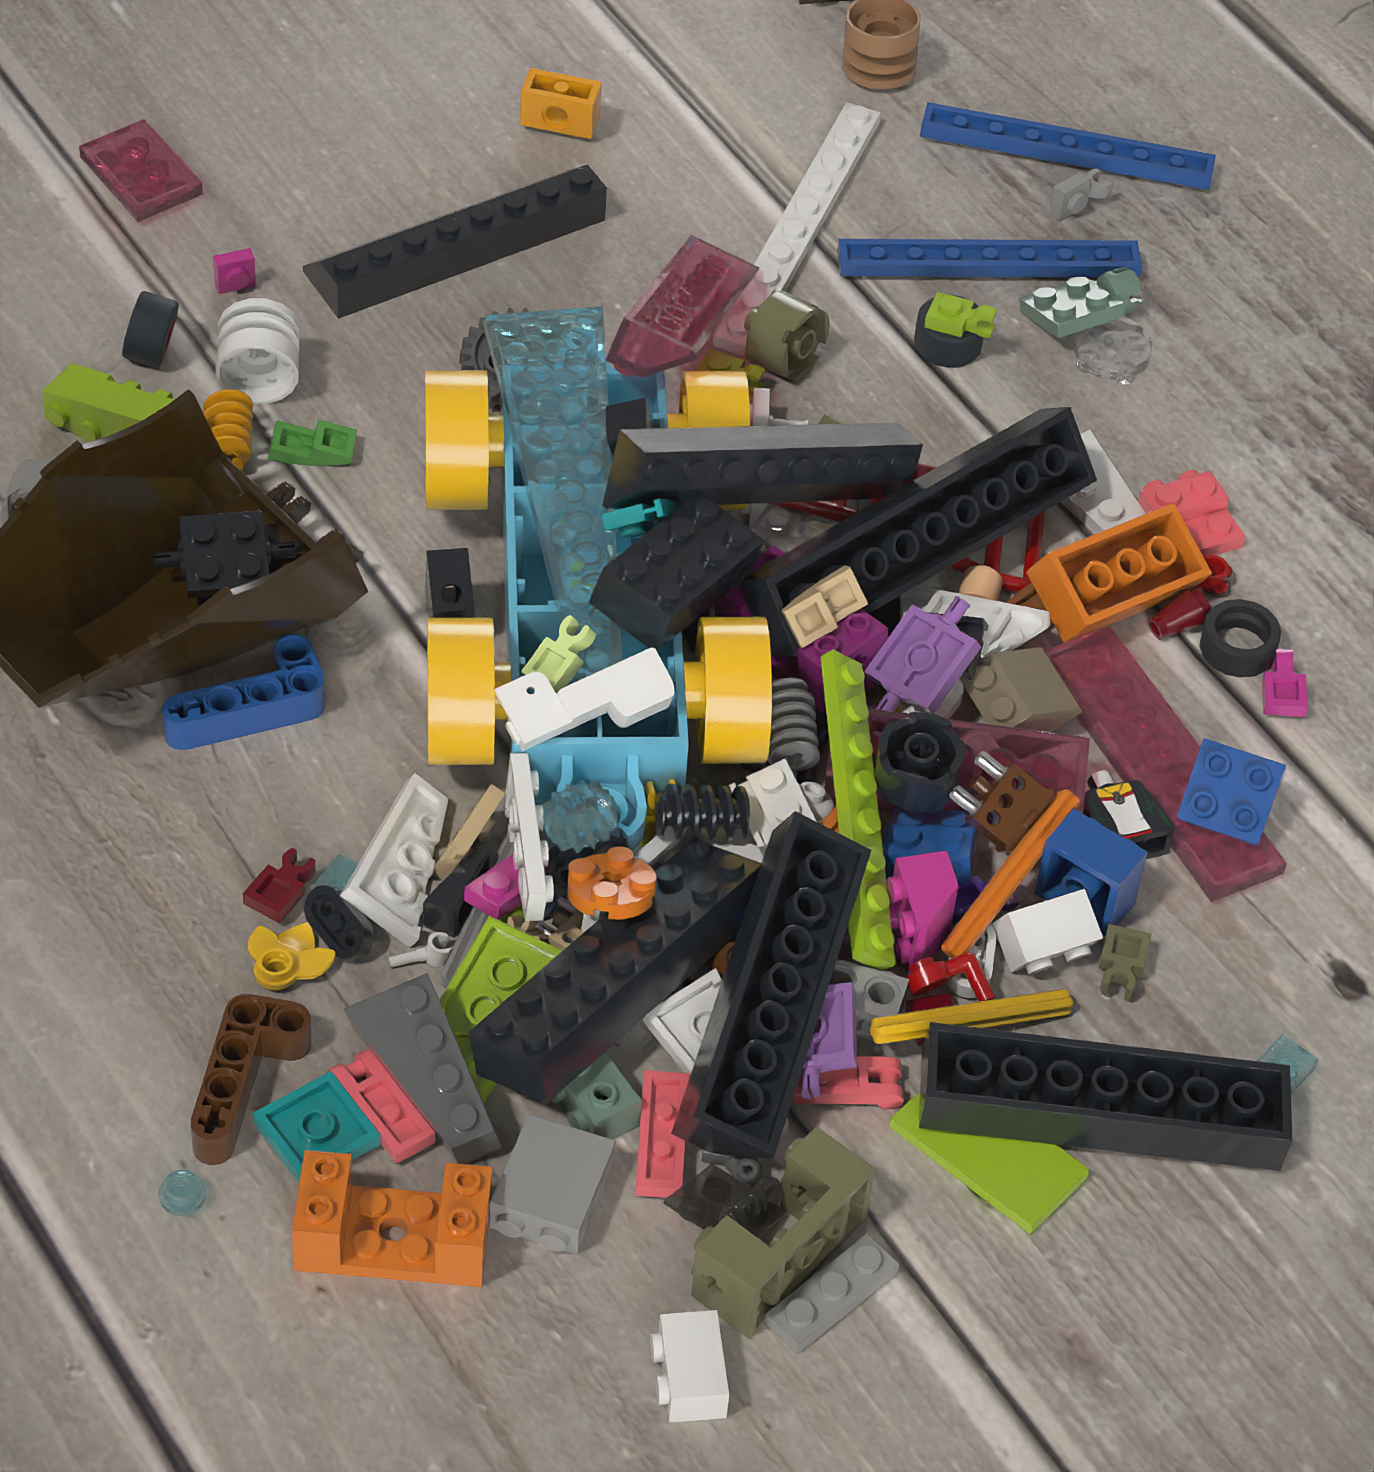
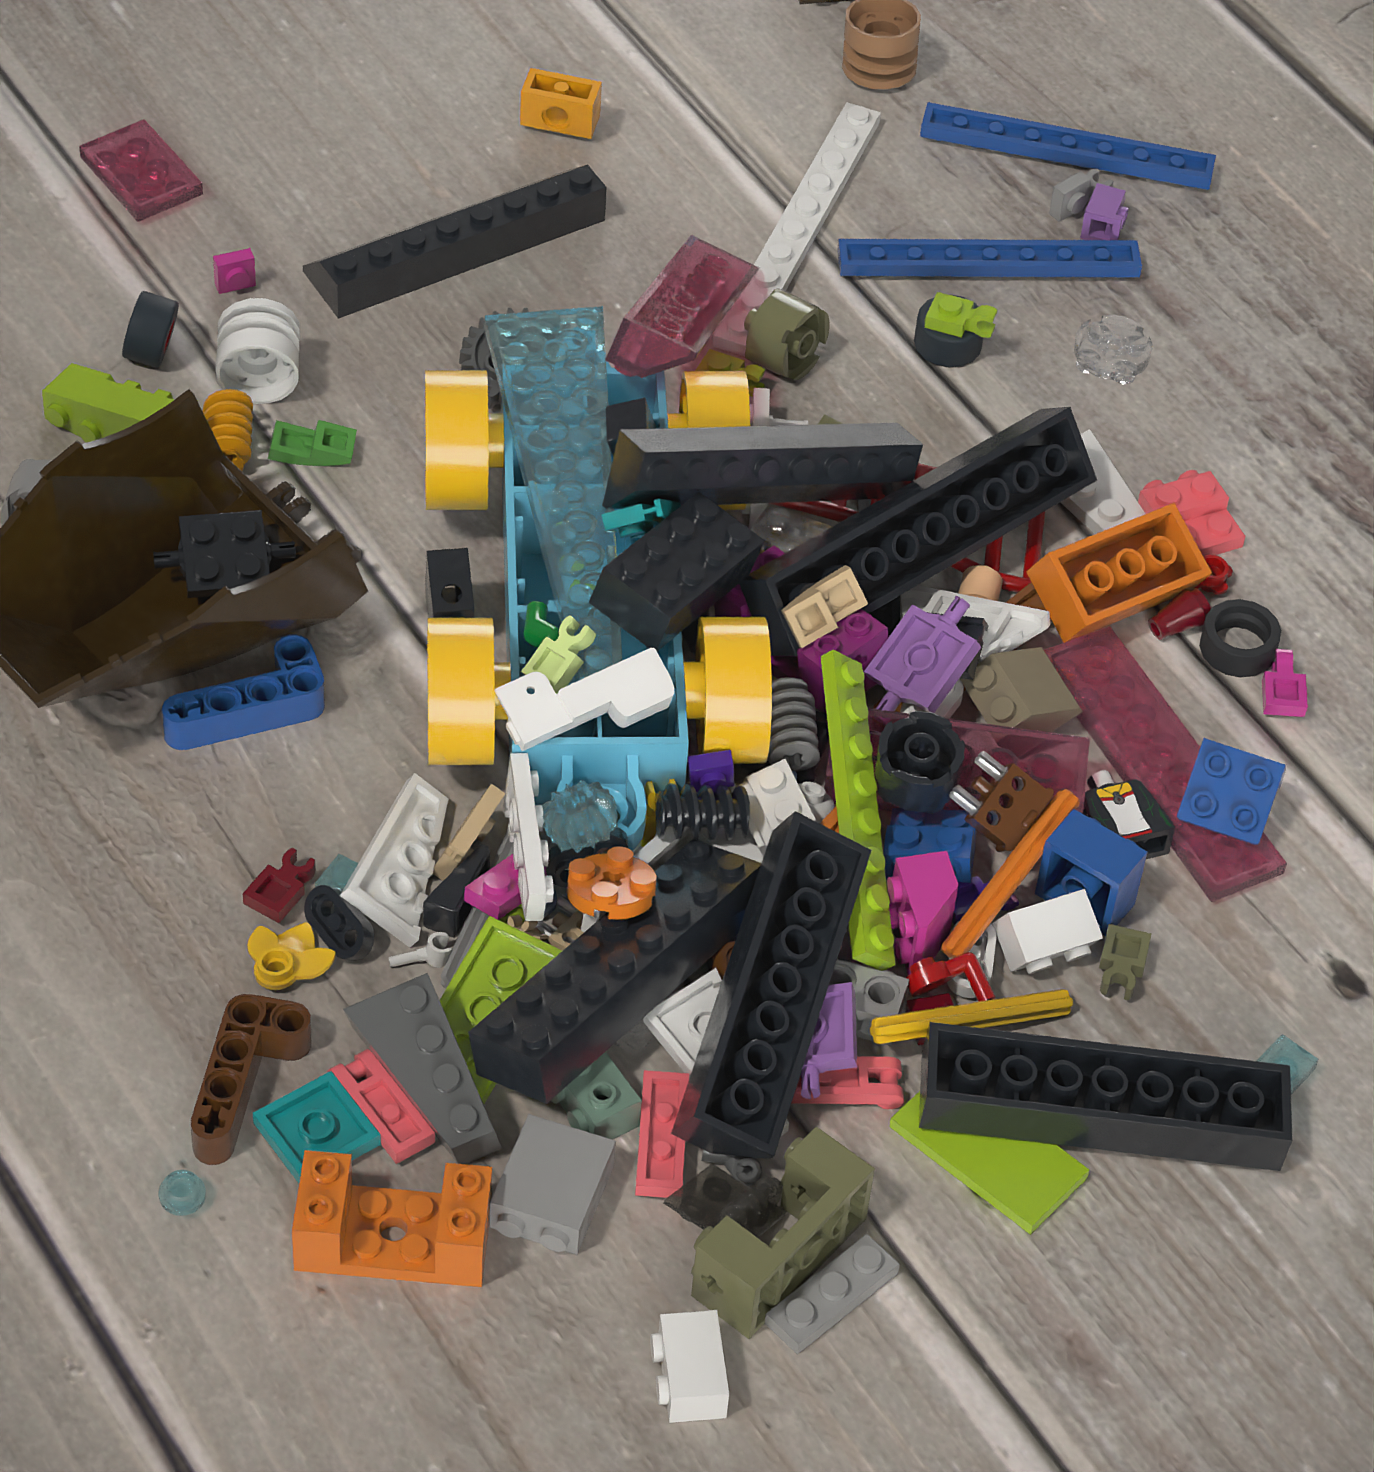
sand green plate [1019,267,1143,338] -> none
none -> green arm [524,601,559,649]
none -> dark purple plate [687,750,735,793]
none -> medium lavender brick [1080,183,1129,240]

